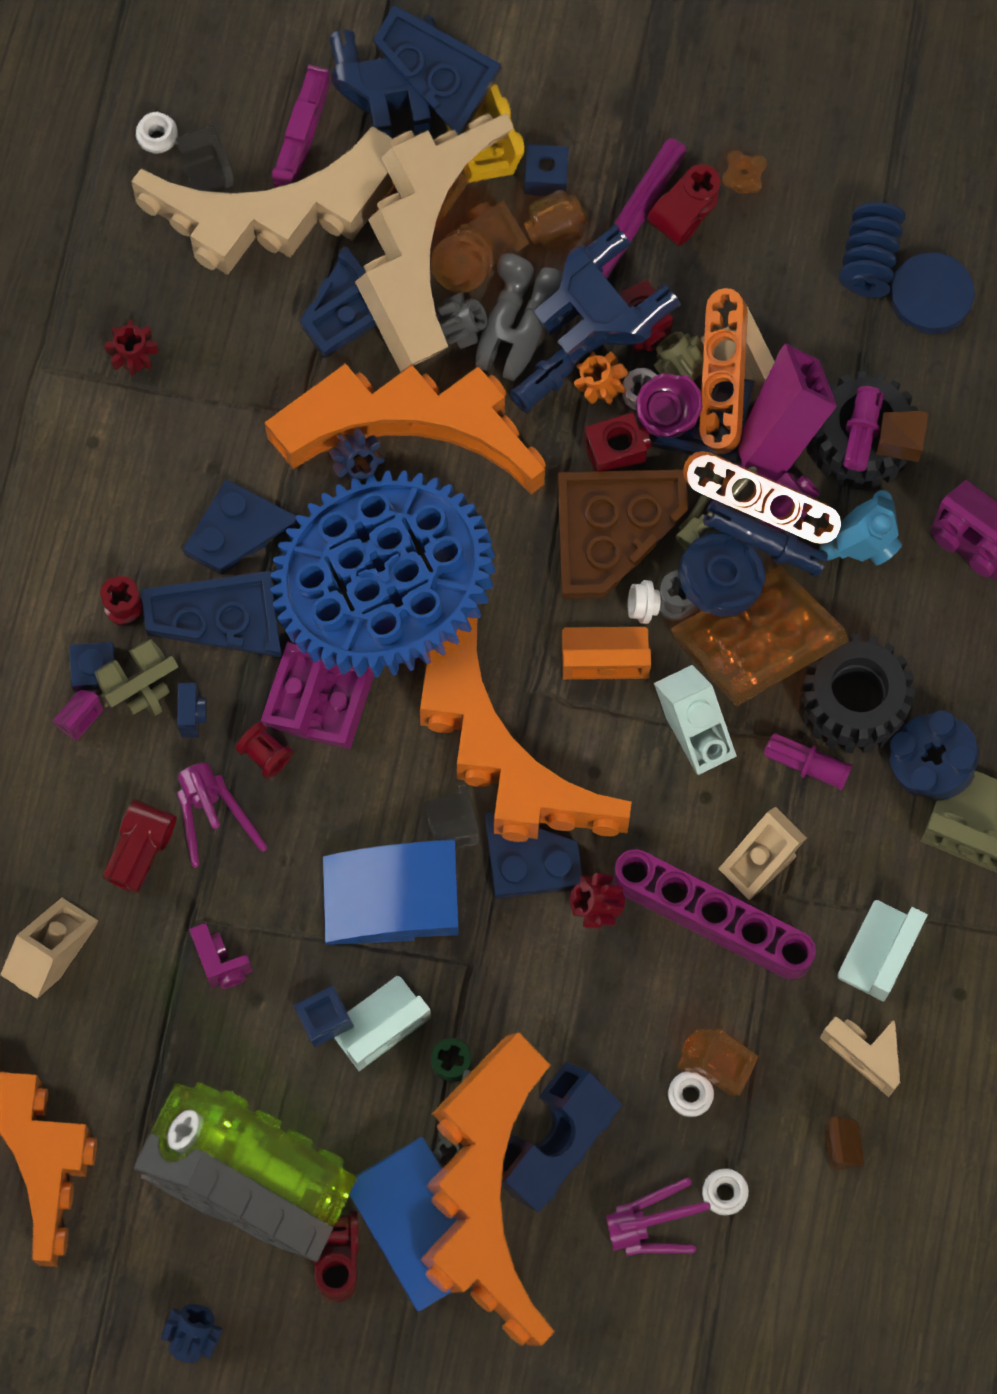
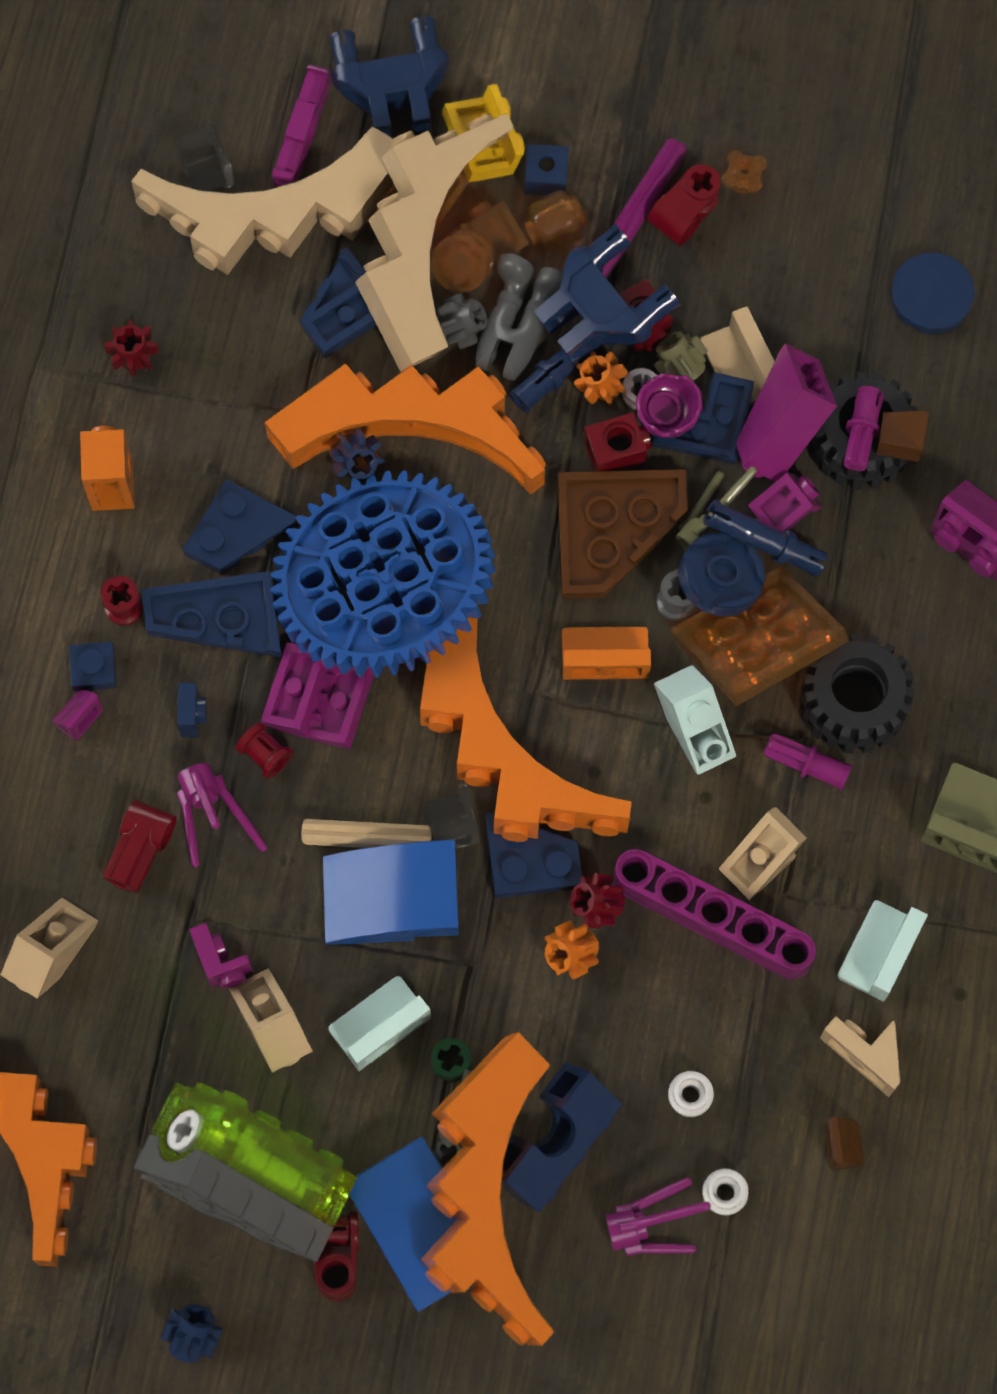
olive hips [94,639,179,717] -> none
white plate [136,112,178,153] -> none
dark blue tile [293,985,354,1048] -> none
dark blue wing [373,5,502,135] -> none
white plate [628,580,661,624] -> none
clear orange bracket [677,1028,759,1096] -> none
beam [683,451,841,544] -> none
orange beam [700,288,748,454] -> none
dark azure rock [819,490,902,566] -> none
dark blue piece [839,202,906,298] -> none
dark blue plate [890,711,980,800] -> none
none -> orange brick [80,426,135,511]
none -> tan slope [229,968,313,1072]
none -> tan axle [301,819,432,848]
none -> orange gear [544,920,599,979]

